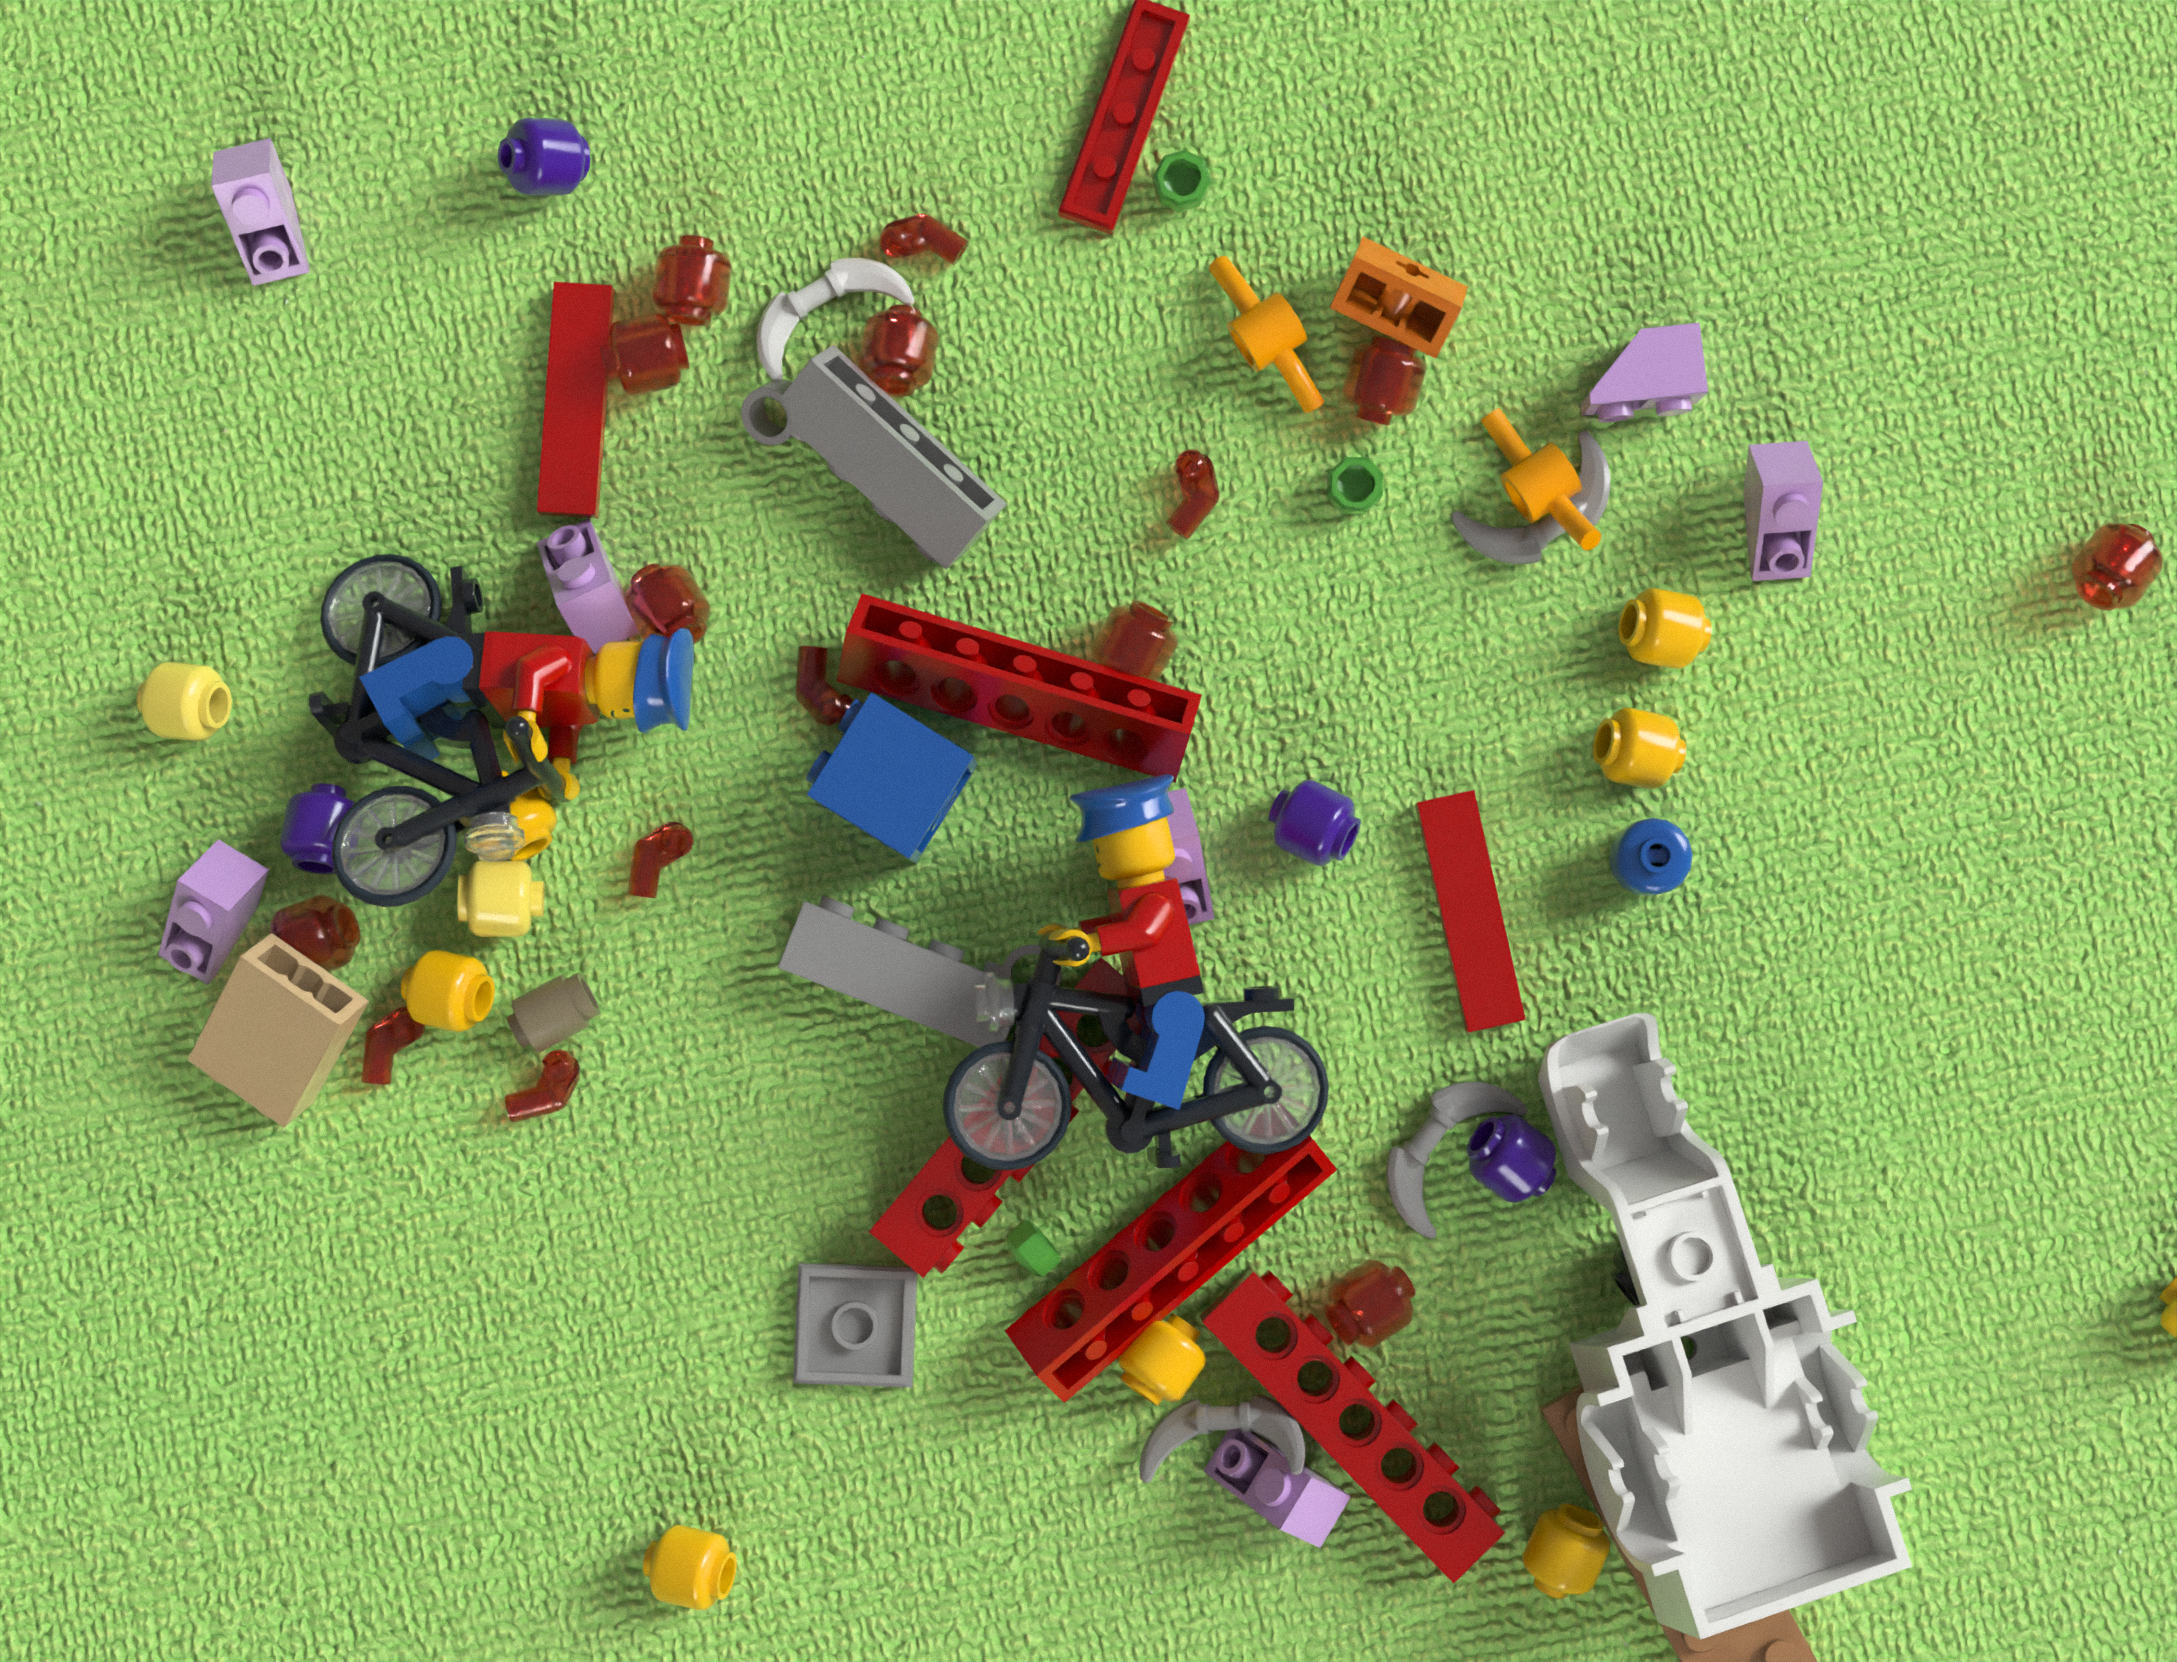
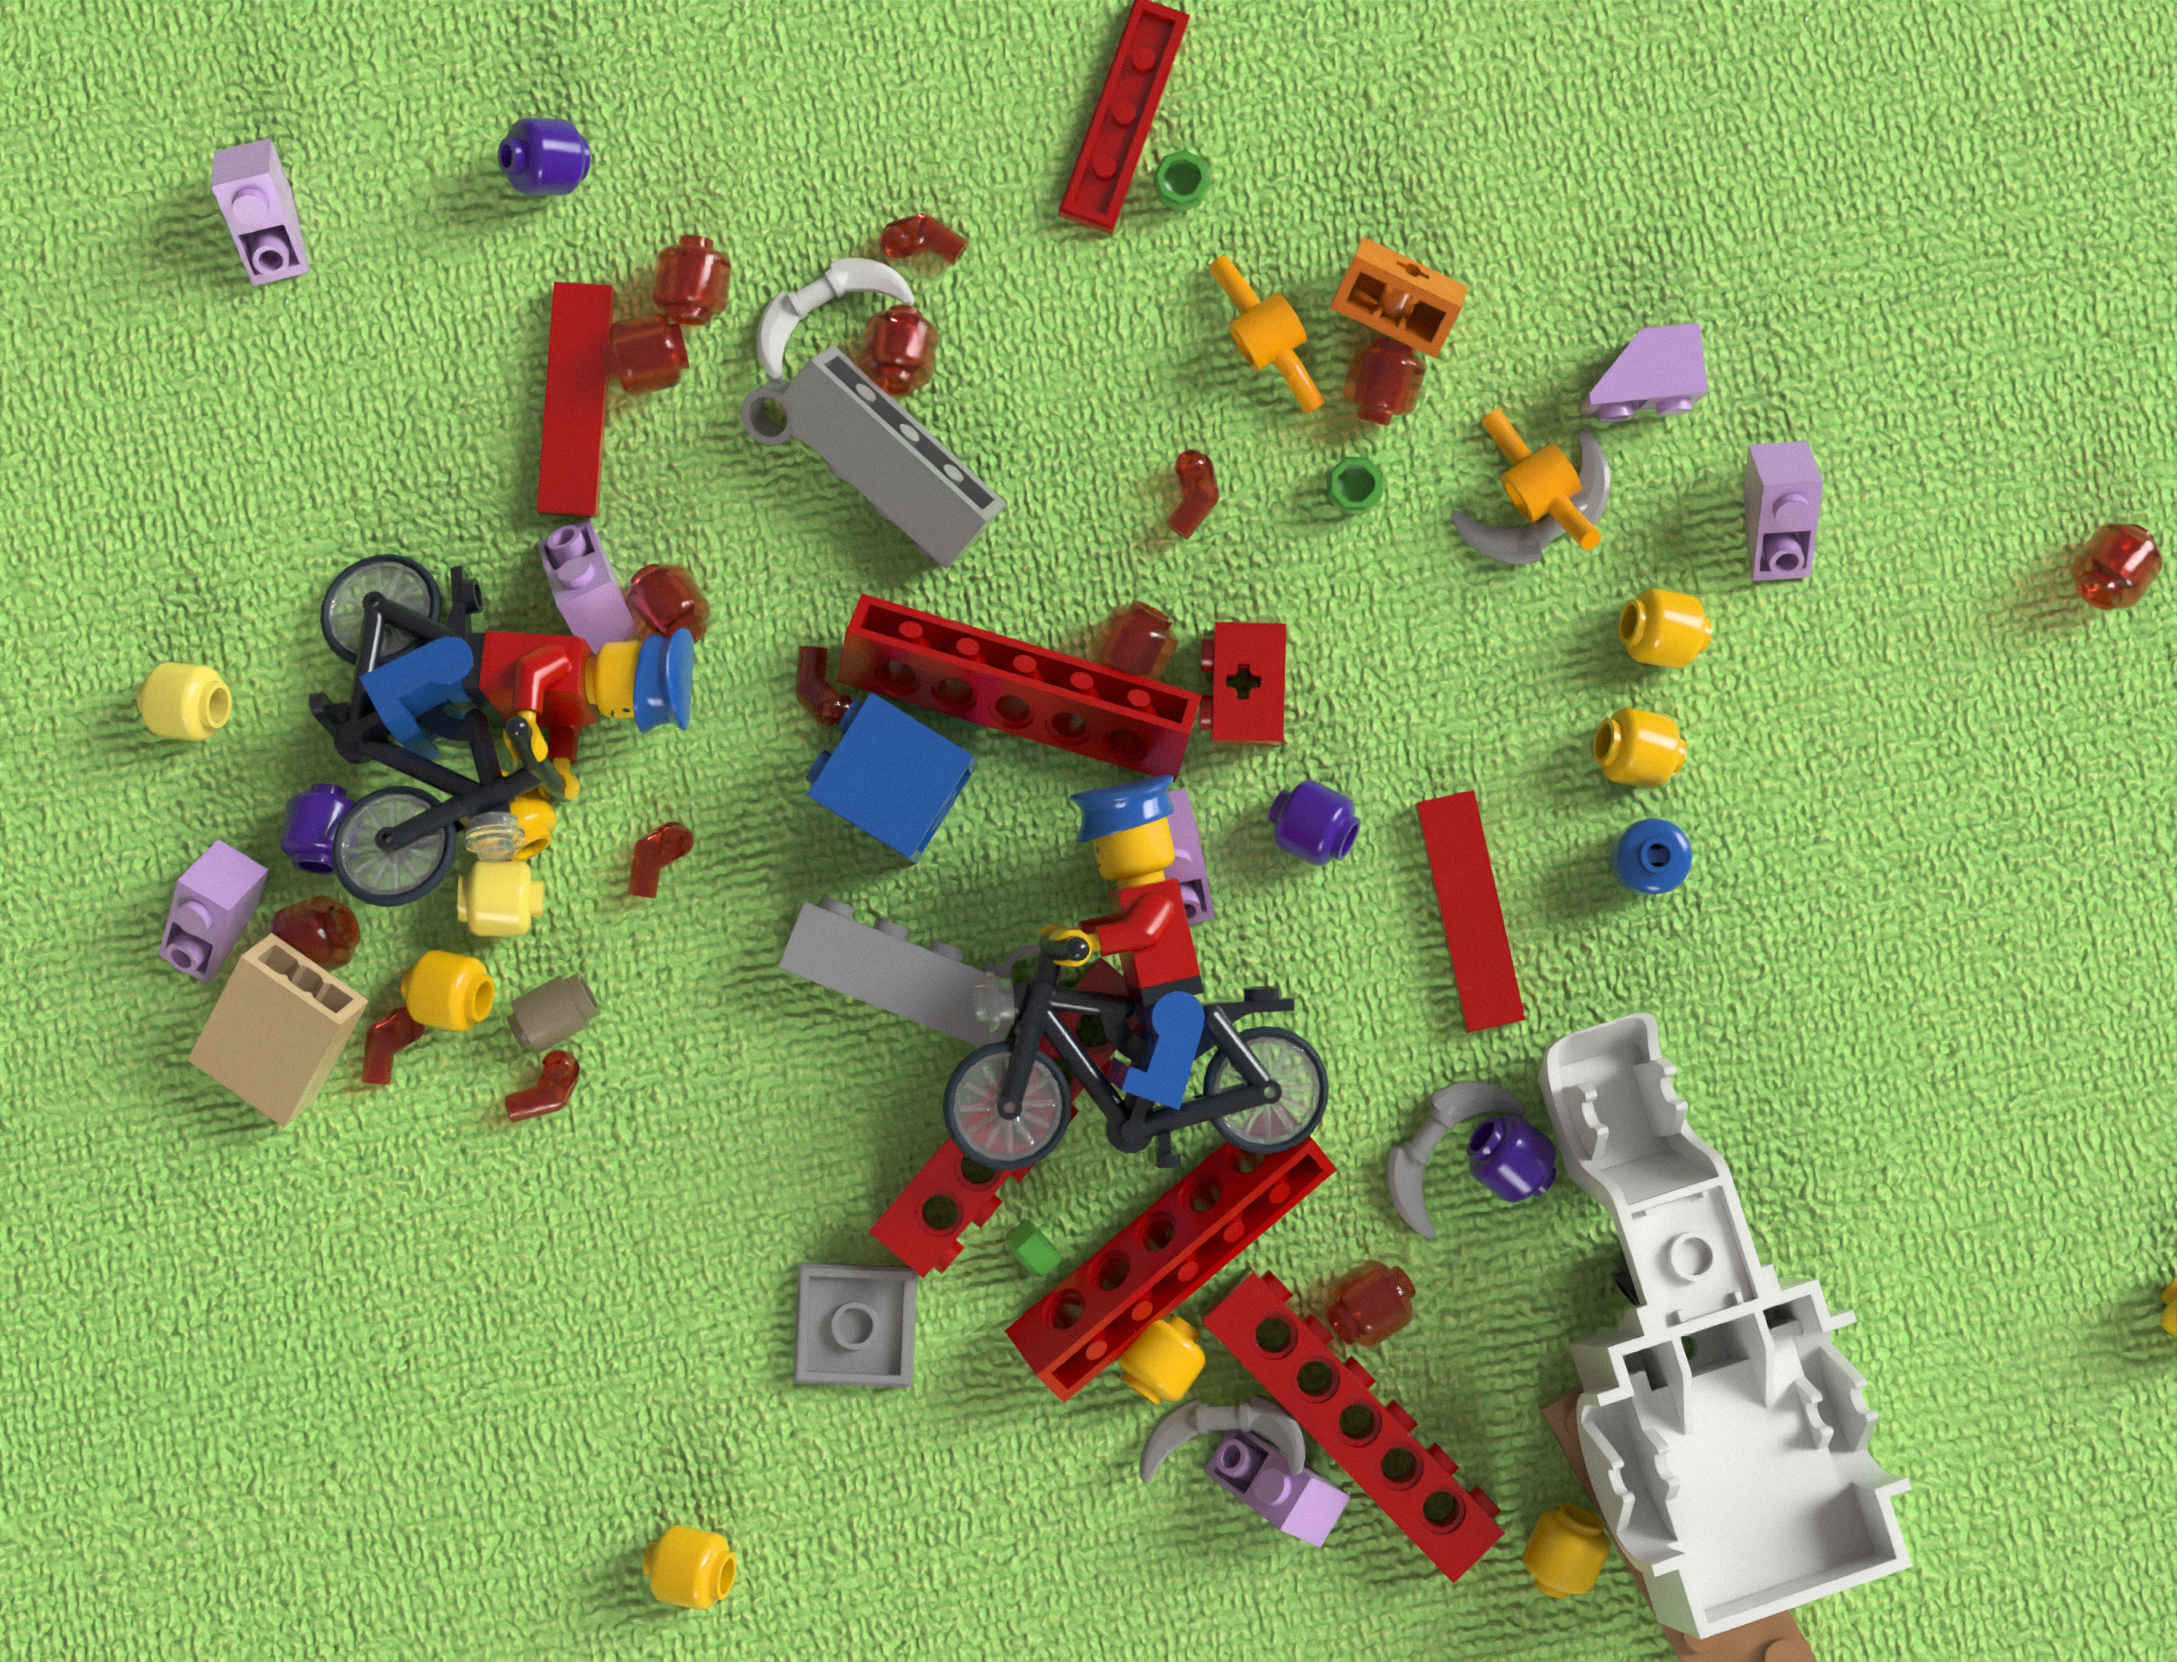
none -> red brick [1199,622,1286,747]

